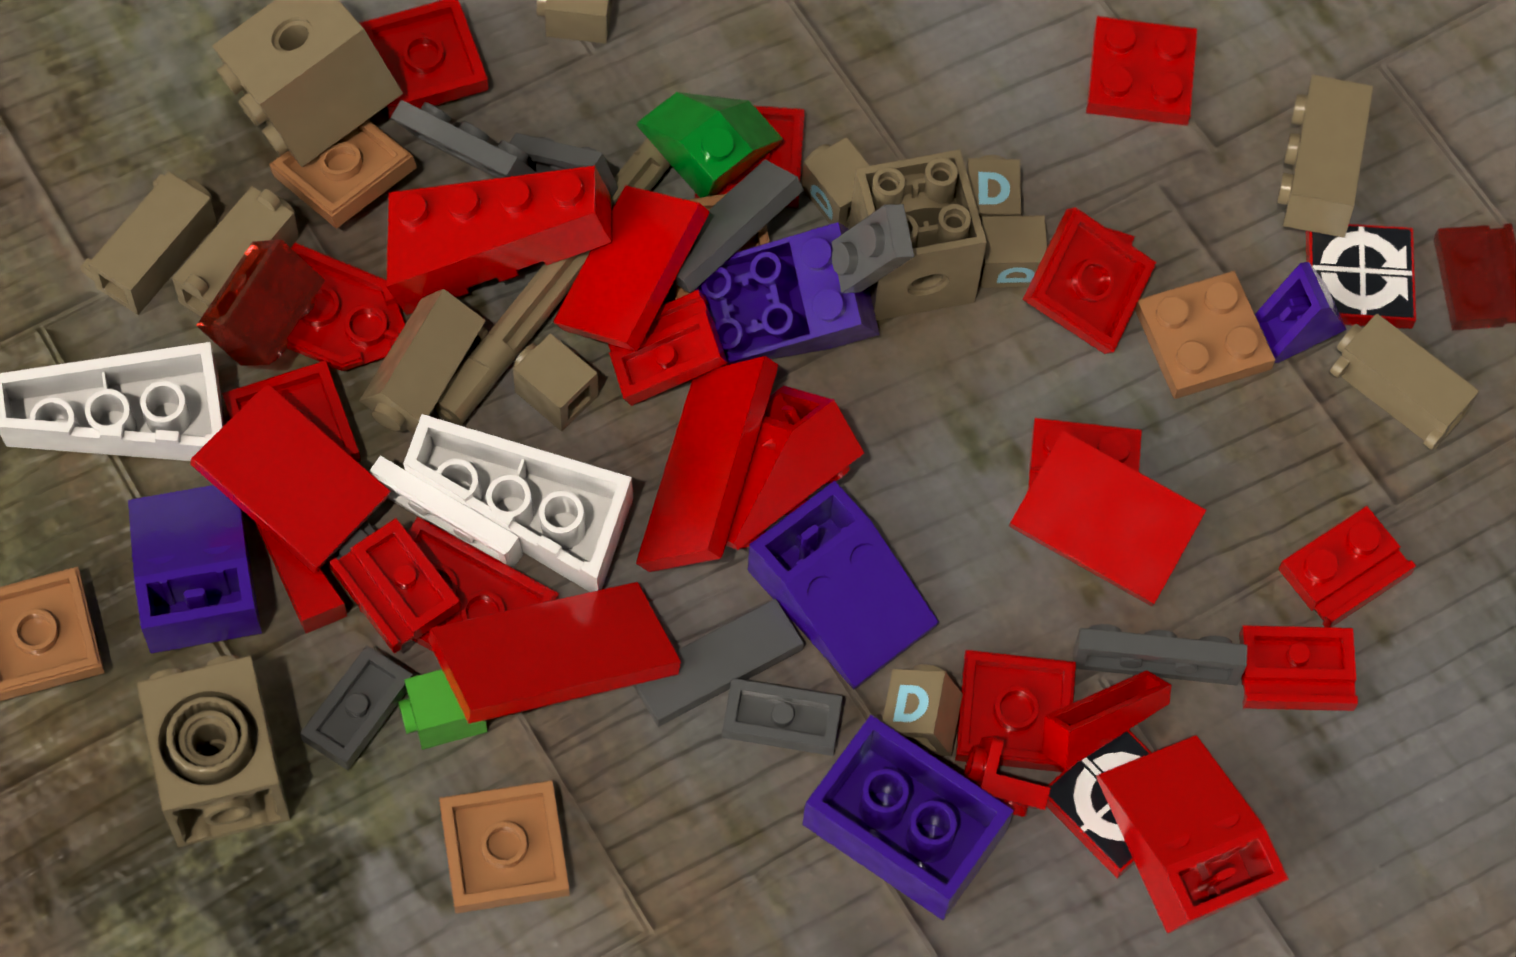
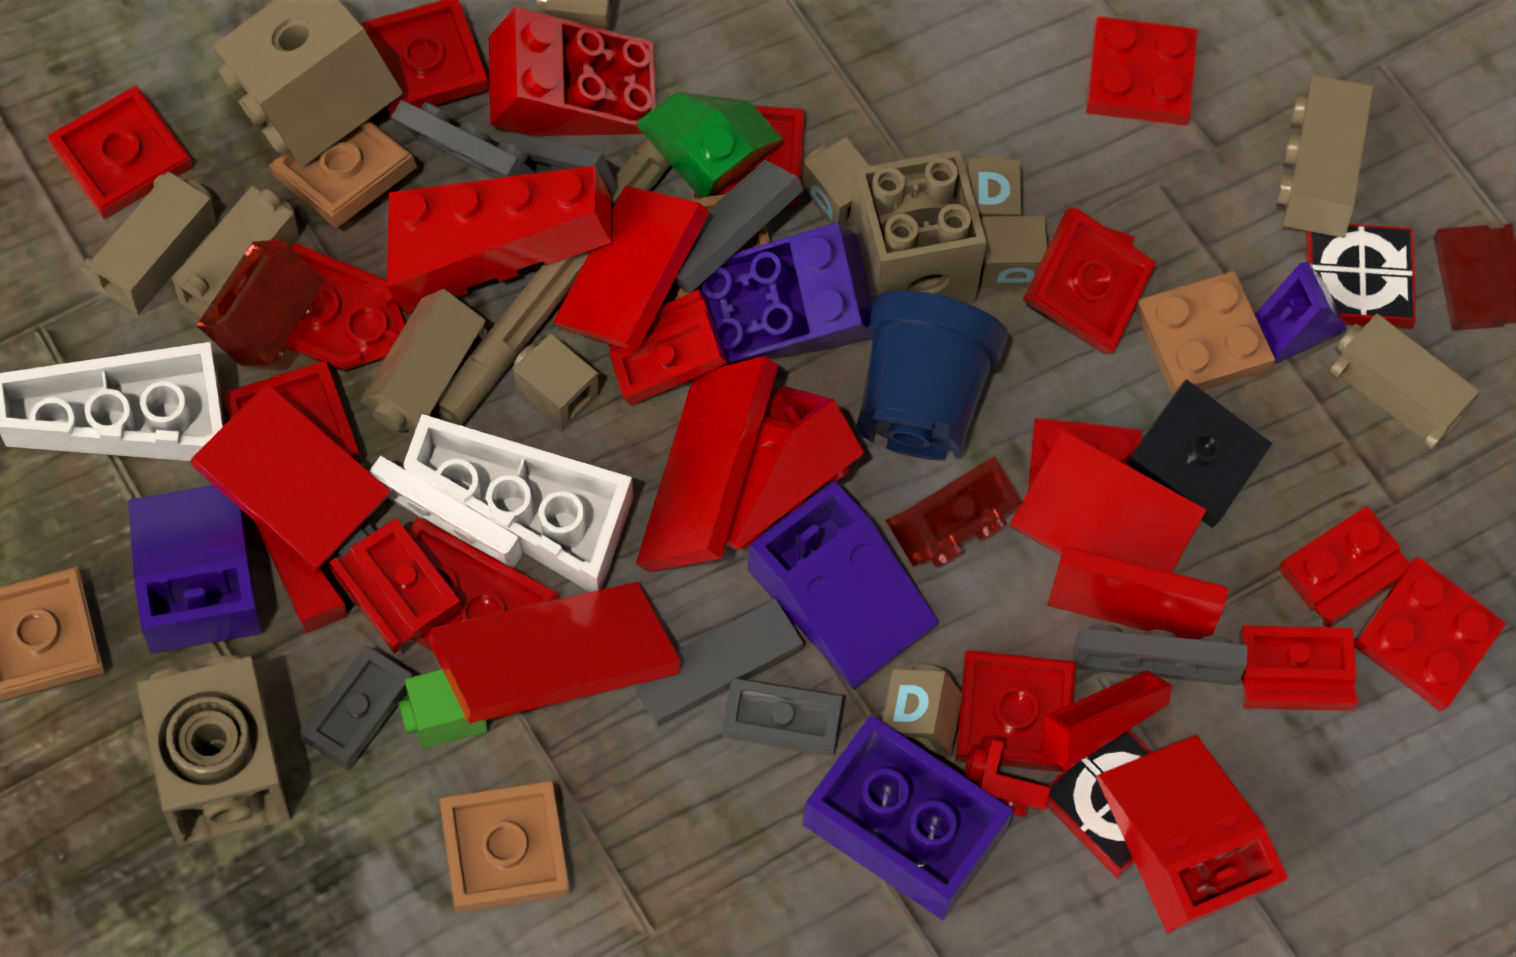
dark grey plate [832,204,914,293] -> none
none -> red tile [47,85,193,220]
none -> red slope [489,7,656,137]
none -> dark blue piece [856,291,1009,460]
none -> clear red brick [885,456,1023,568]
none -> red tile [1047,546,1229,640]
none -> black plate [1125,379,1272,528]
none -> red plate [1354,556,1507,712]

